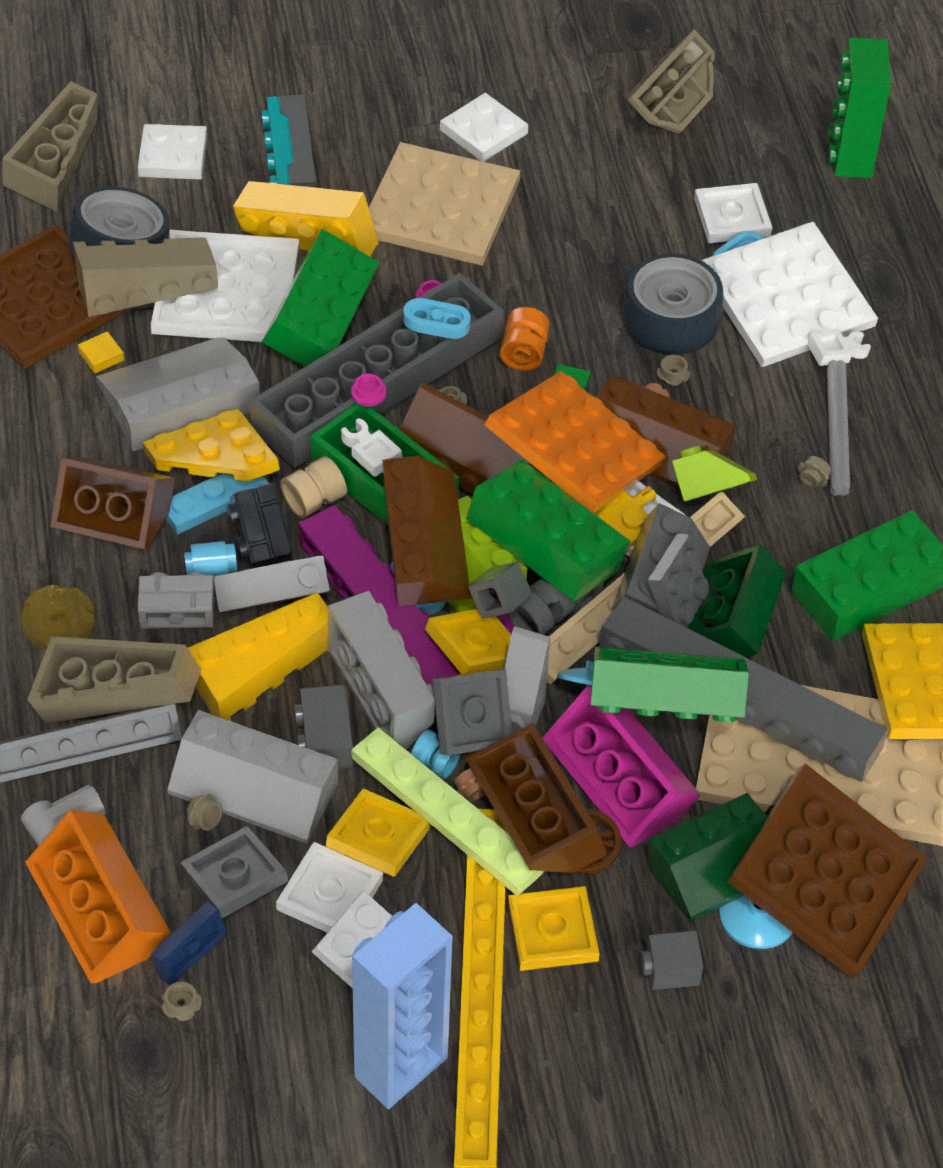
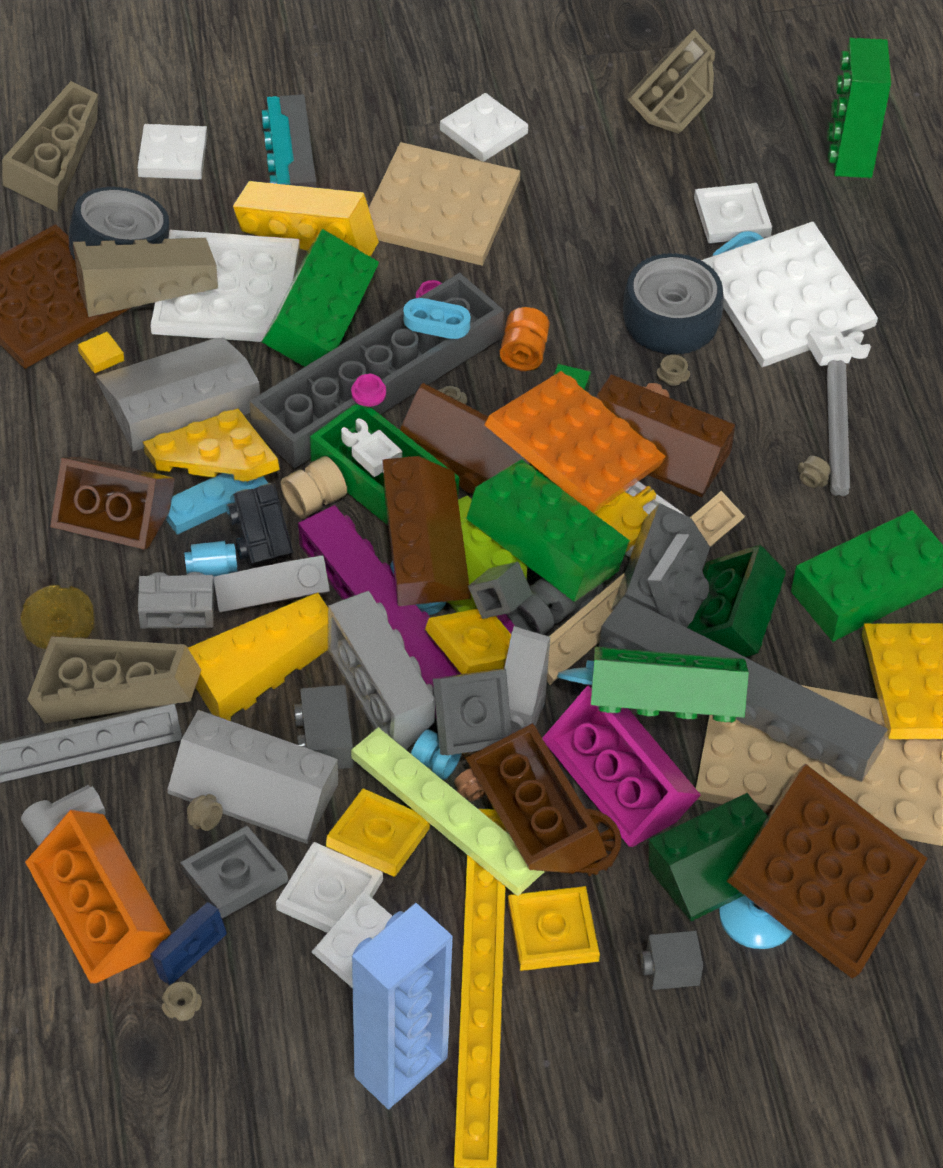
lime slope [672,446,757,501] -> none

